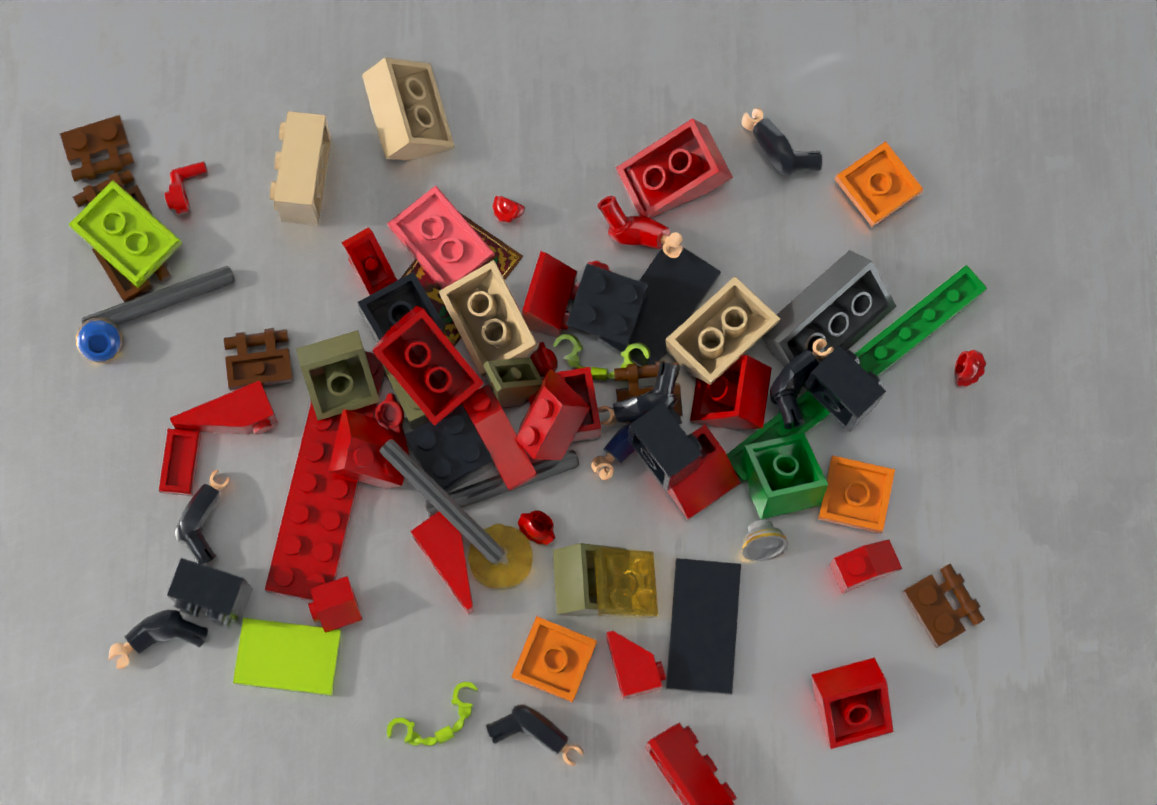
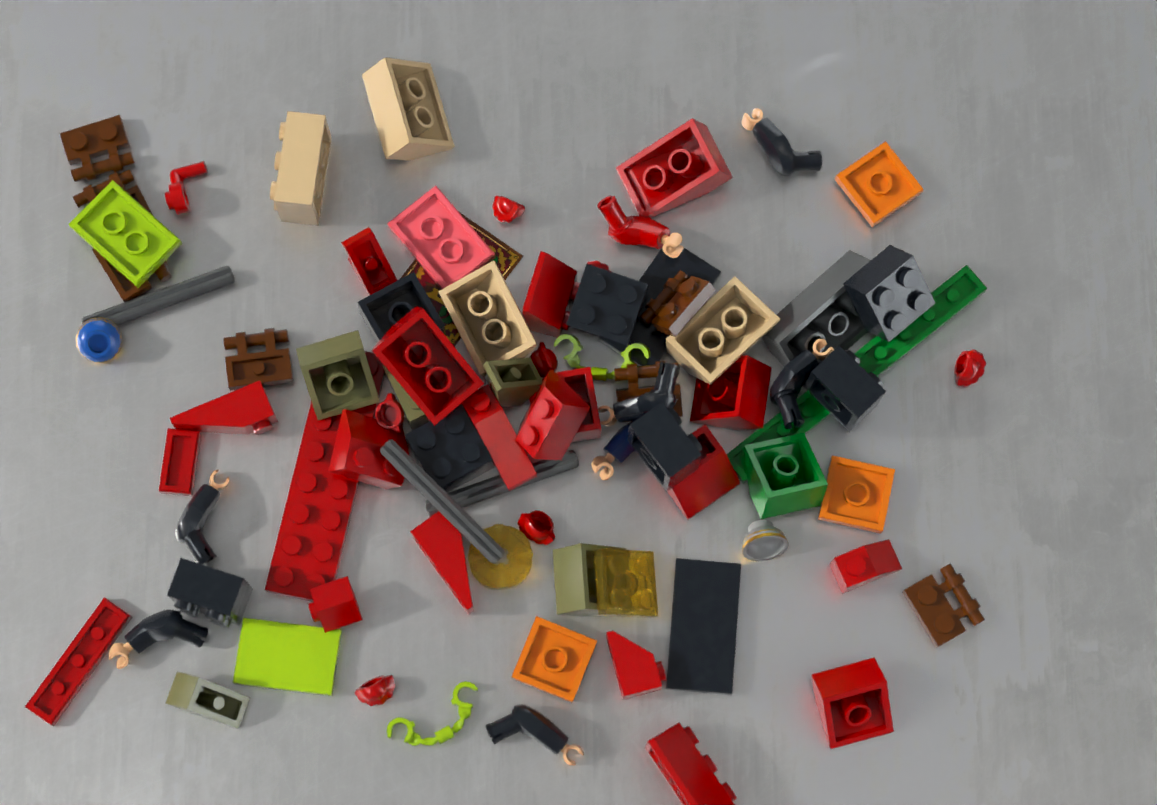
none -> red tile [25,597,132,726]
none -> olive slope [165,672,250,729]
none -> red piece [354,675,396,706]
none -> reddish brown plate [639,270,716,337]
none -> black brick [843,245,935,342]

